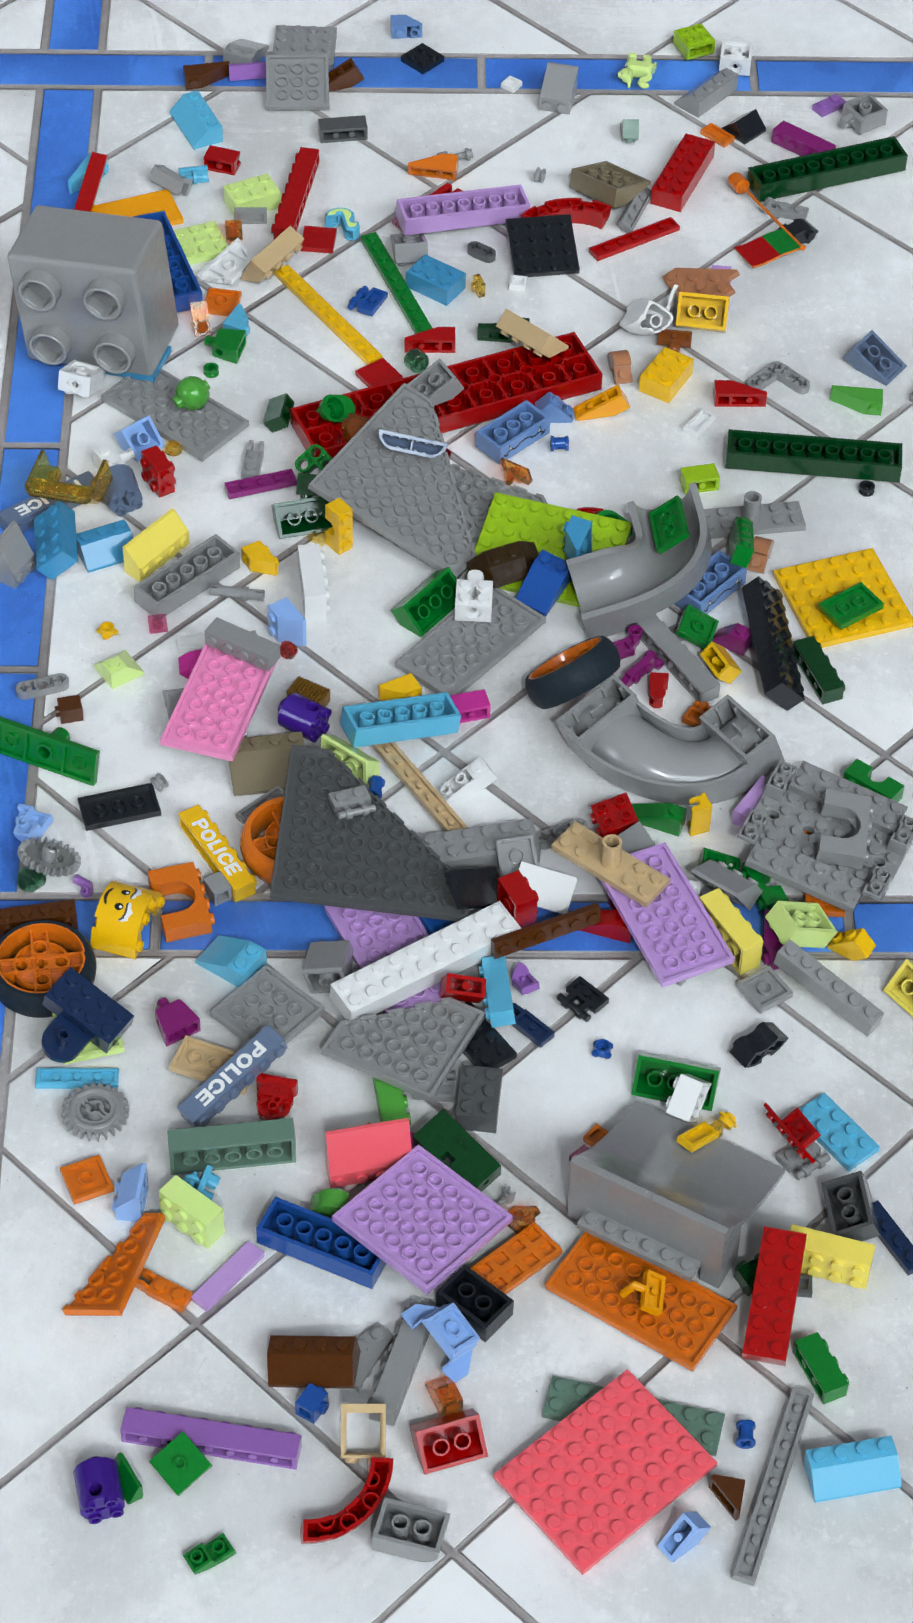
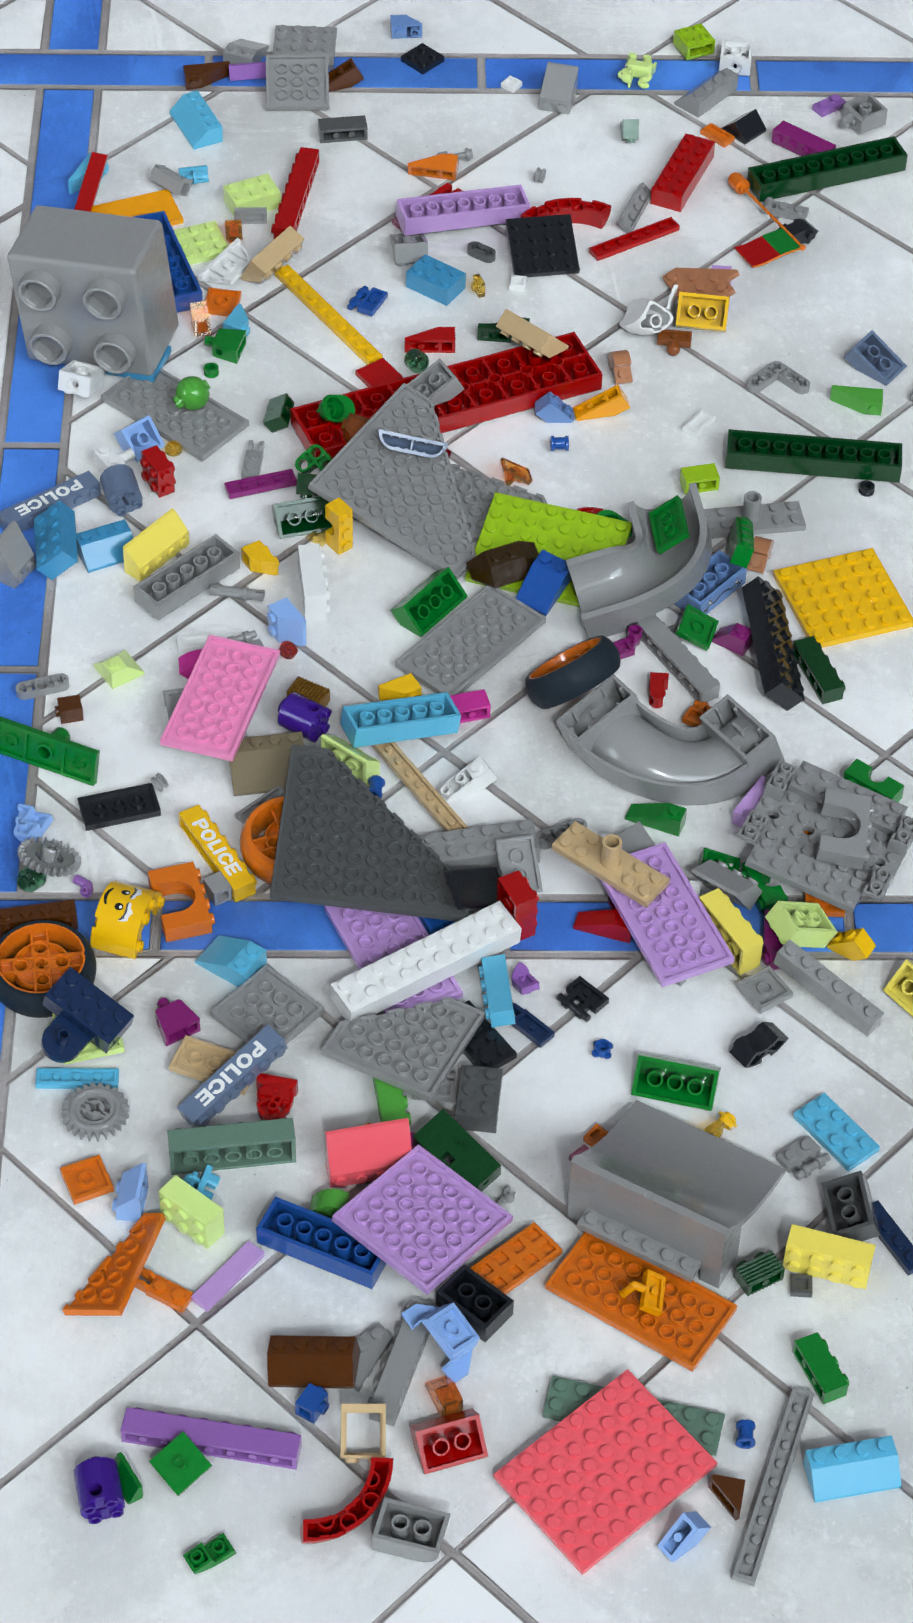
clear yellow windscreen [25,449,113,504] -> none
yellow plate [96,621,118,640] -> none
clear pink plate [148,614,168,634] -> none
red brick [204,145,241,176] -> none
light grey brick [205,617,280,672] -> none
red tile [301,226,337,254] -> none
light grey slope [302,940,353,994] -> none
medium azure animal [325,208,360,241] -> none
light grey plate [328,785,376,820] -> none
green plate [361,232,433,334] -> none
red brick [440,973,486,1003] -> none
white brick [455,570,493,622] -> none
medium blue brick [476,400,550,464] -> none
reddish brown plate [491,903,601,959] -> none
clear orange slope [507,1206,541,1234] -> none
white tile [519,861,578,914] -> none
dark azure slope [563,515,592,560] -> none
dark tan slope [570,161,651,209] -> none
red brick [589,792,639,838] -> none
magenta plate [621,649,665,688] -> none
yellow brick [639,347,694,403] -> none
white brick [665,1074,712,1122] -> none
yellow tile [676,1121,720,1153] -> none
yellow hinge [686,792,712,837] -> none
yellow brick [700,642,742,684] -> none
red slope [713,380,767,407] -> none
red brick [742,1226,807,1366] -> none
red bracket [763,1103,821,1164] -> none
green plate [818,582,884,630] -> none

